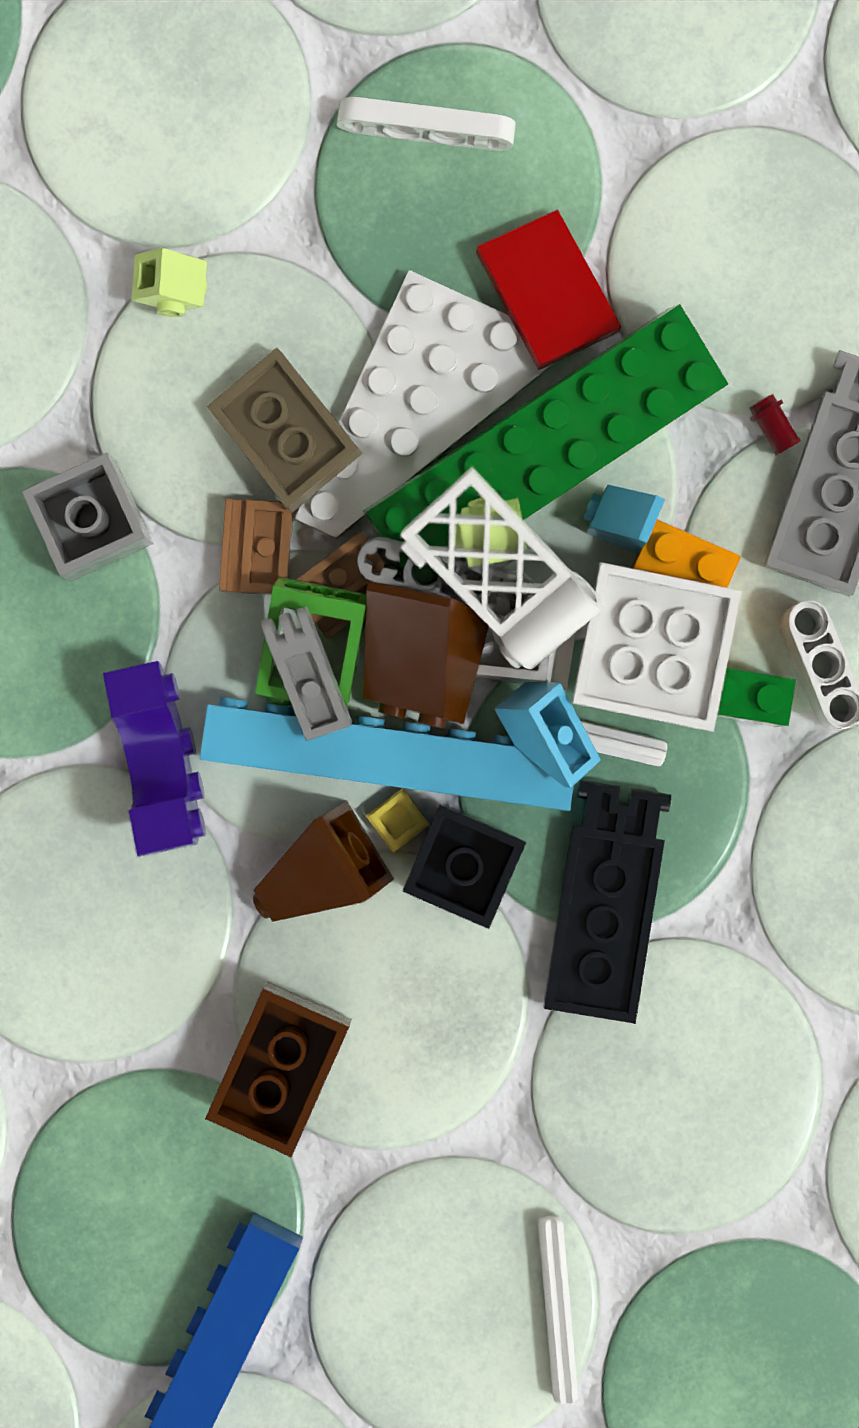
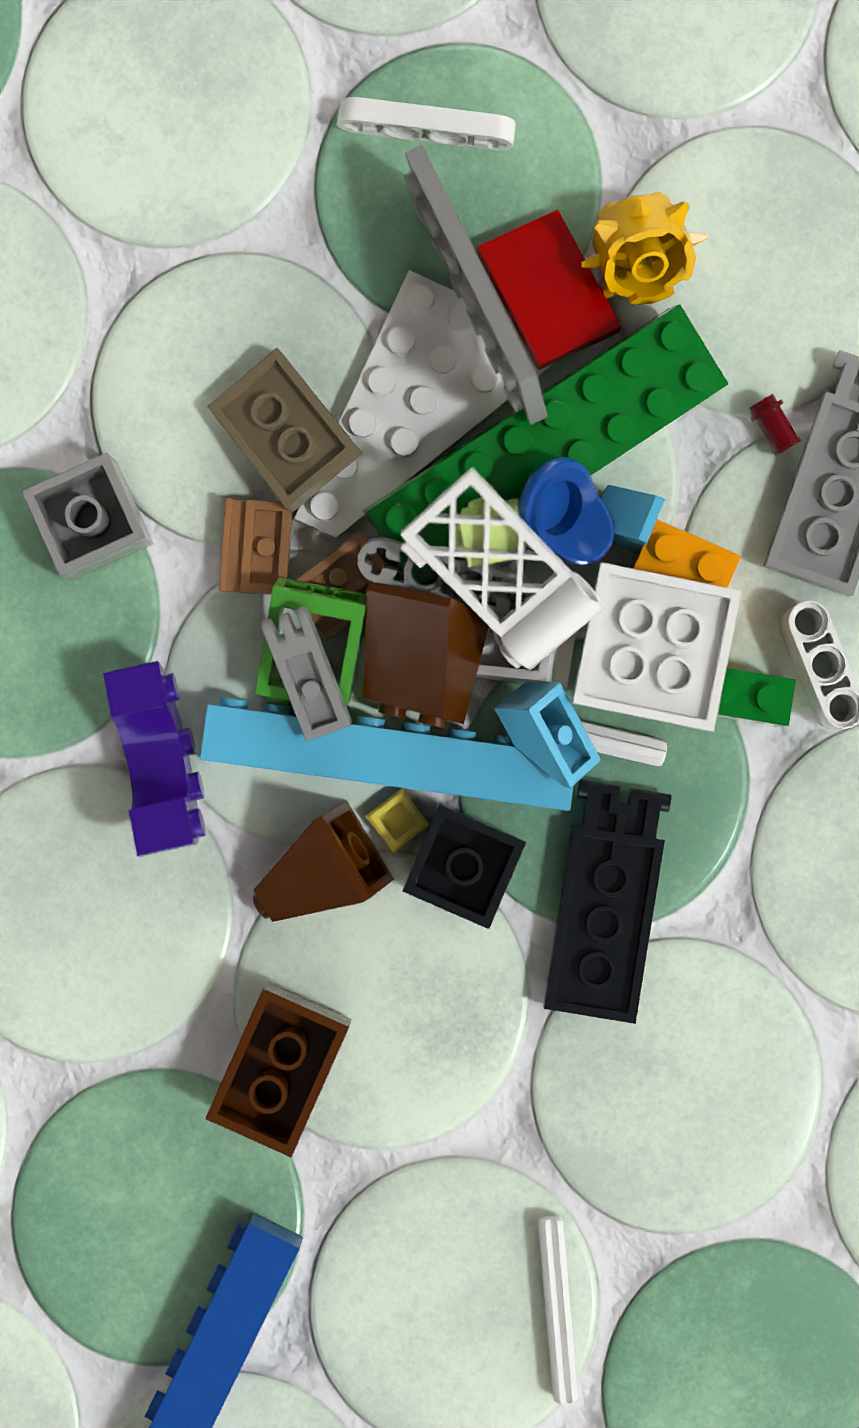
yellowish green brick [131,248,207,317] -> none
none -> light grey plate [404,145,547,425]
none -> blue piece [518,457,615,565]
none -> yellow brick [581,192,707,305]

